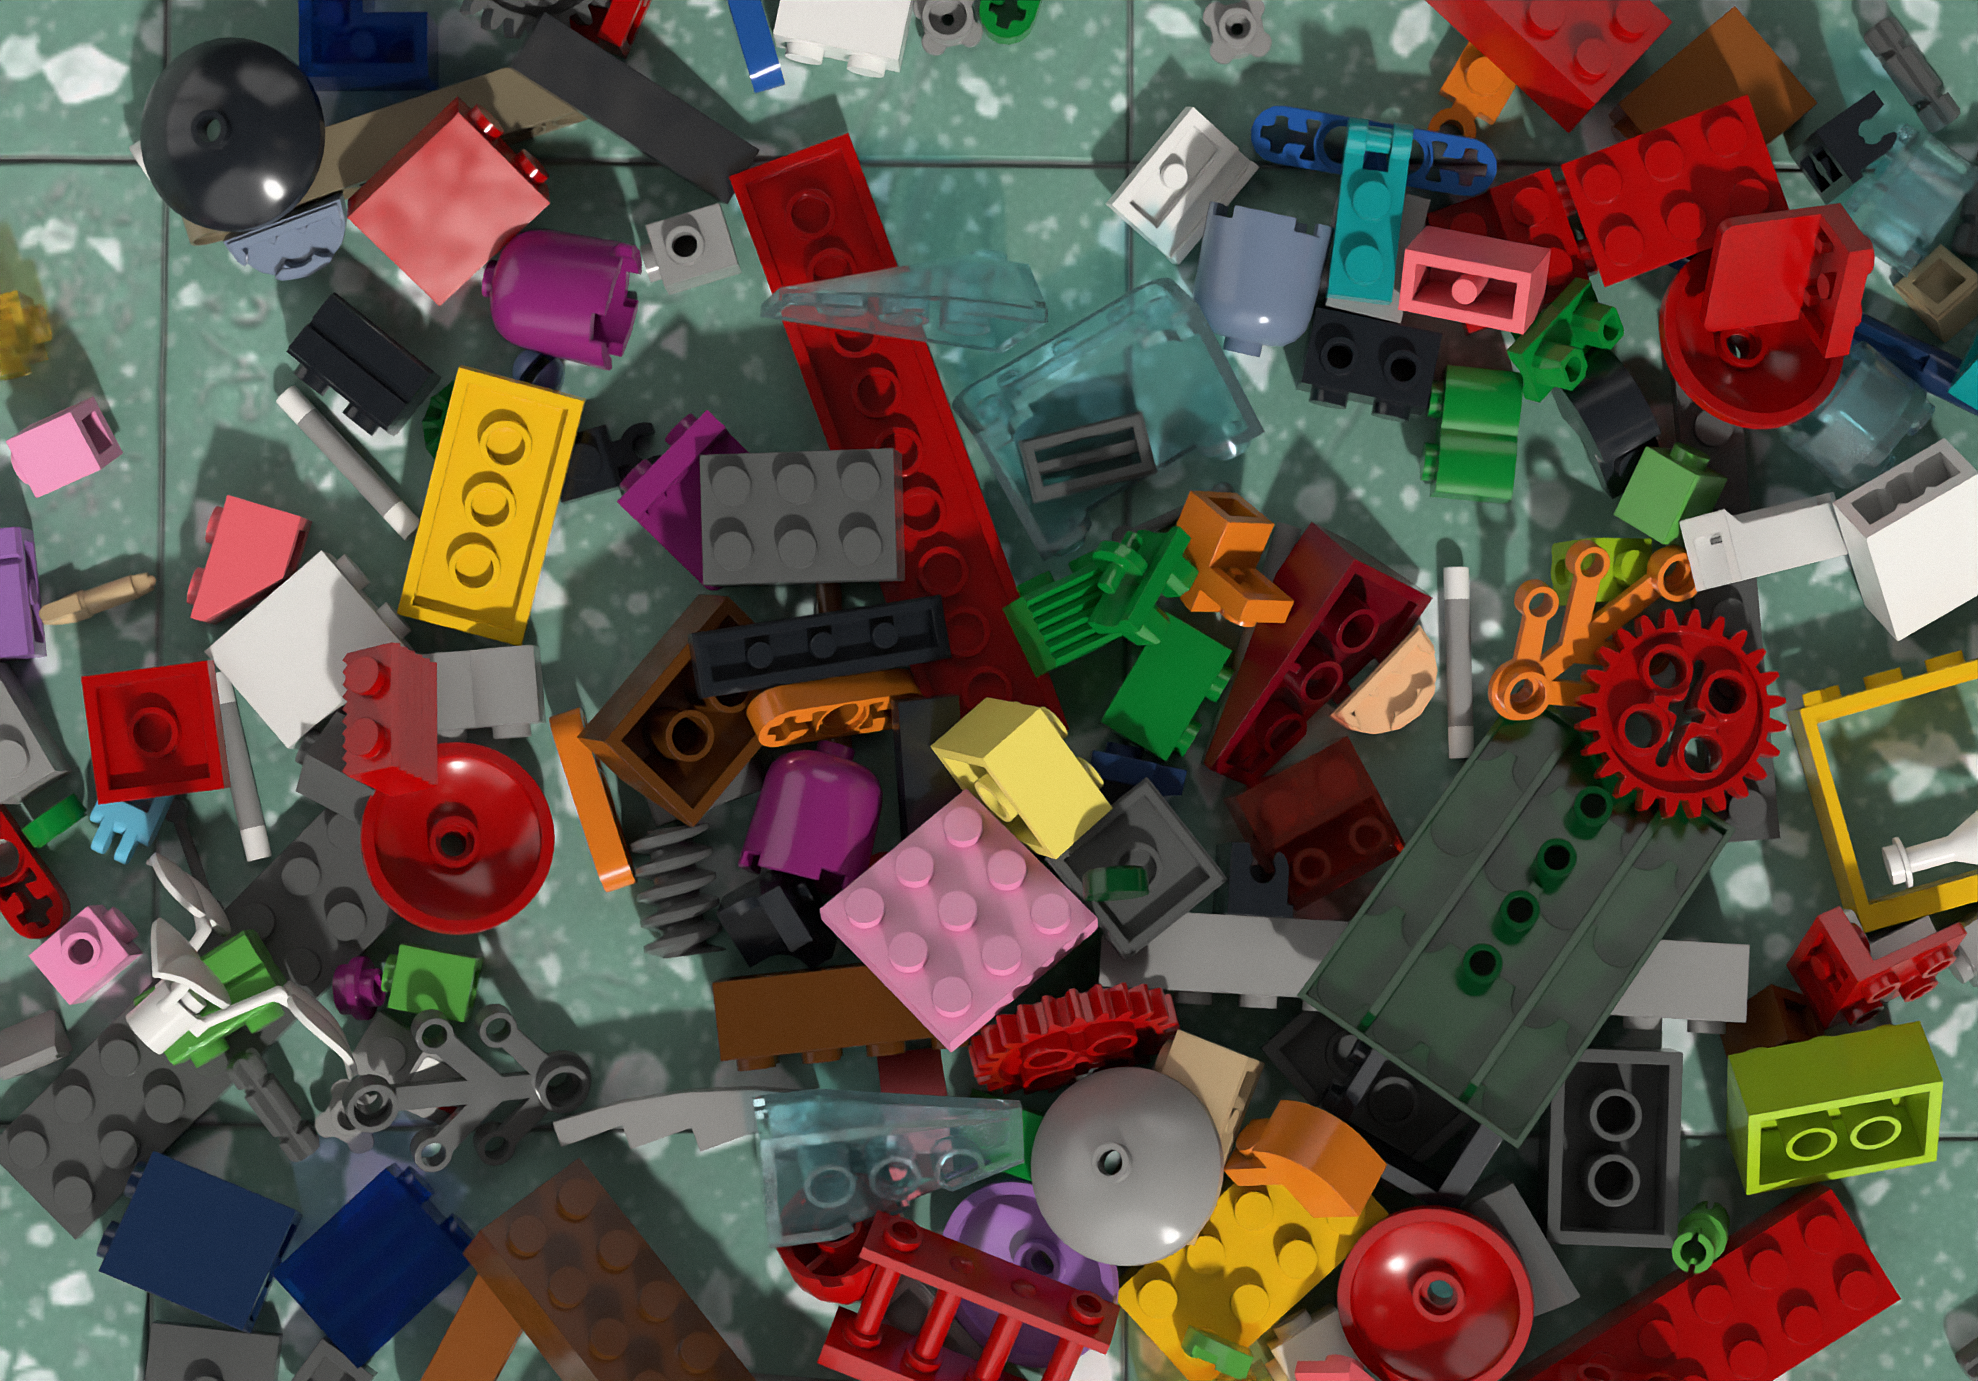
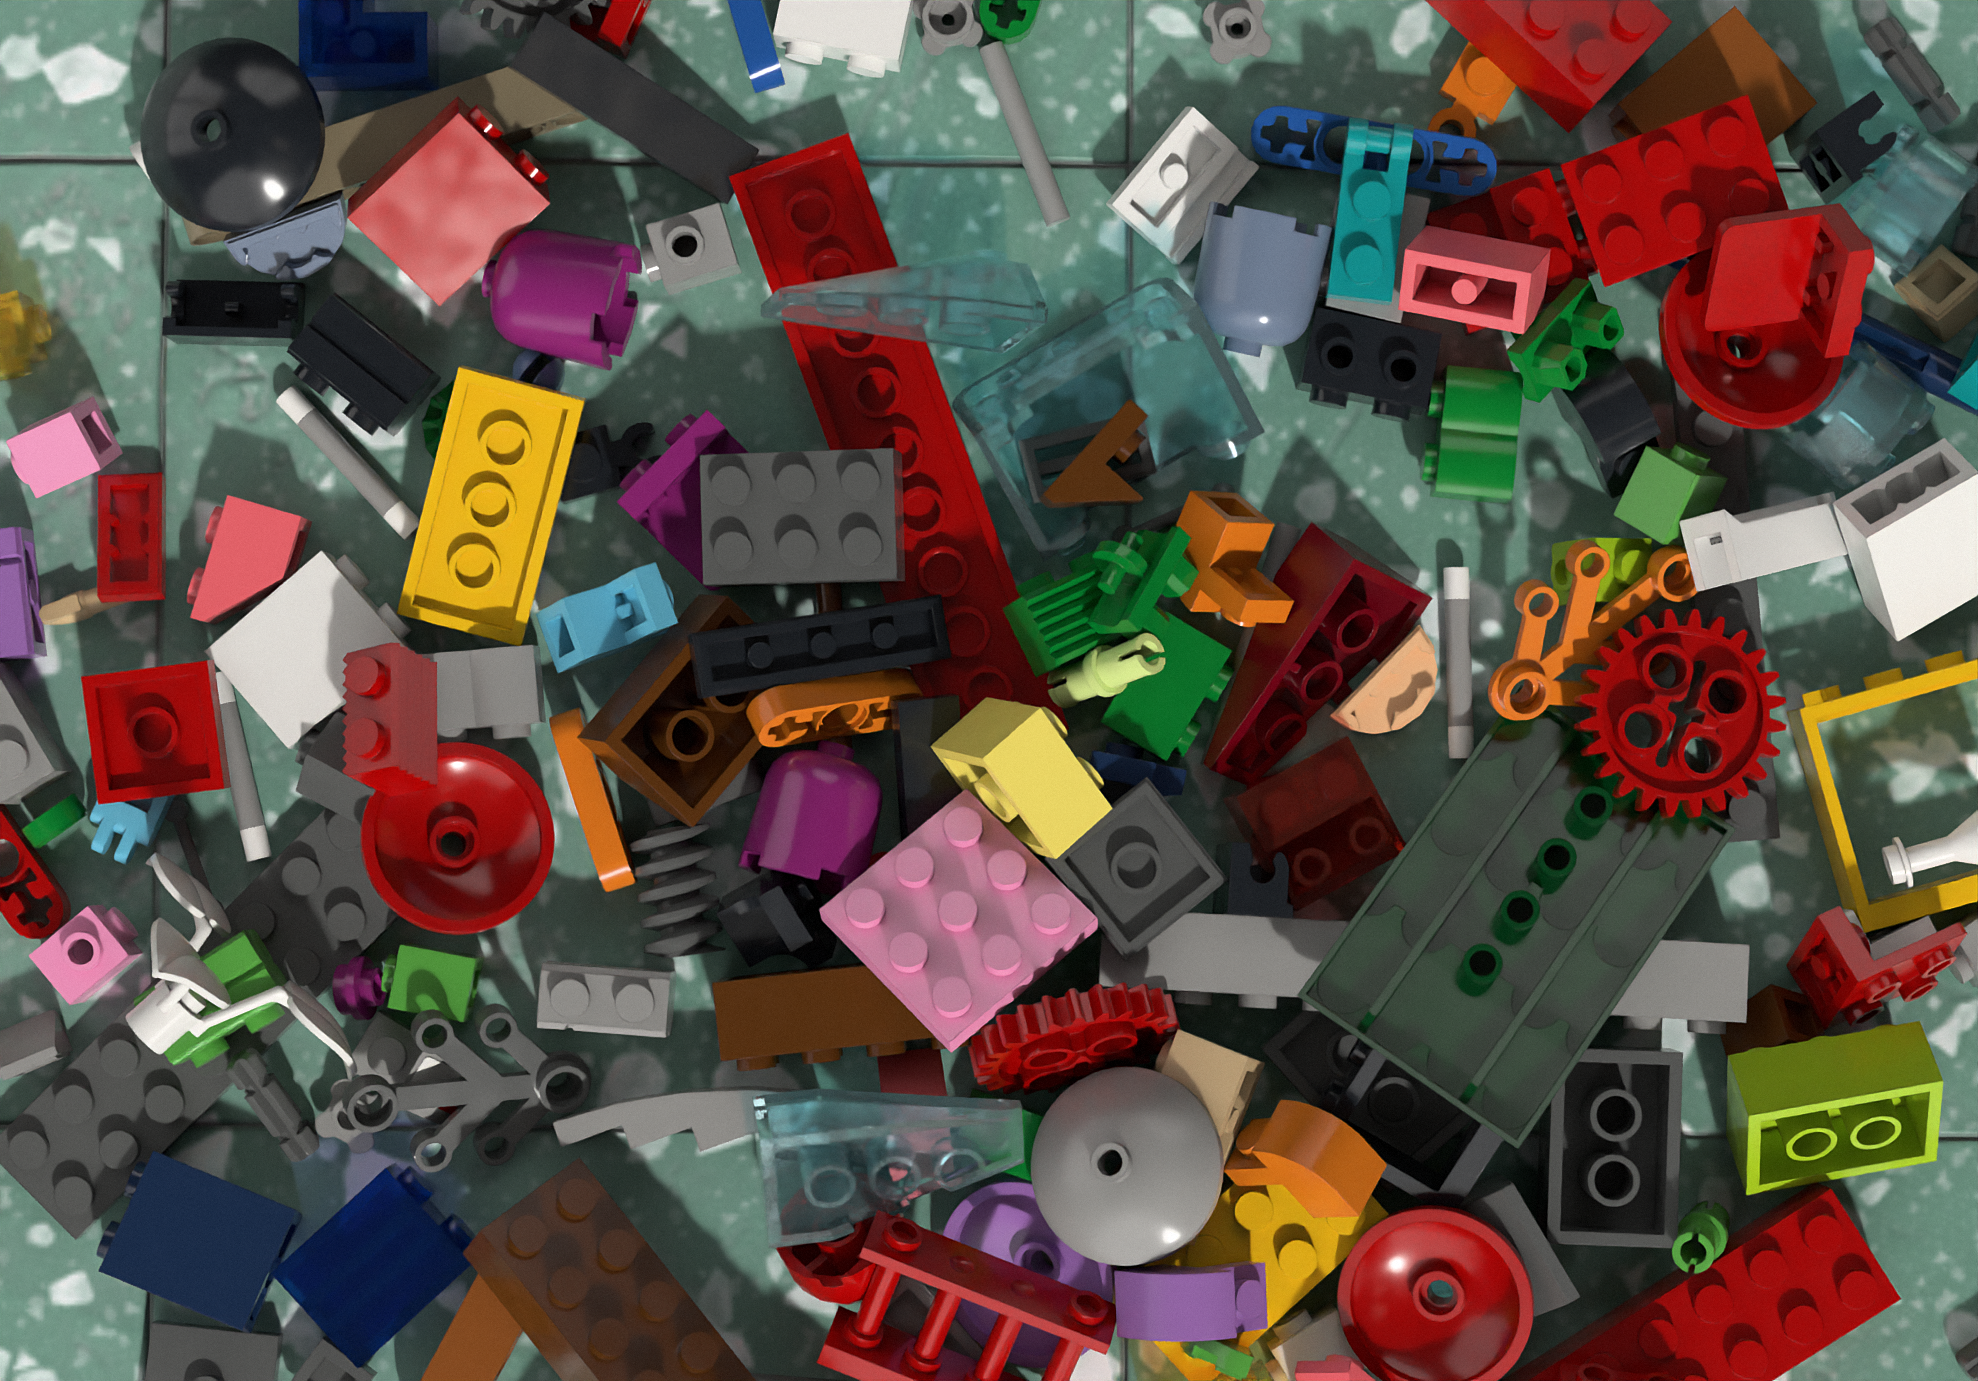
dark green tile [1082,865,1149,902] -> none
none -> red plate [97,472,166,603]
none -> black hinge [162,279,305,347]
none -> medium azure brick [536,562,678,673]
none -> light grey brick [537,961,676,1038]
none -> light grey bar [979,41,1070,227]
none -> reddish brown slope [1039,399,1149,508]
none -> yellowish green pin [1047,633,1165,708]
none -> medium lavender brick [1114,1261,1268,1342]

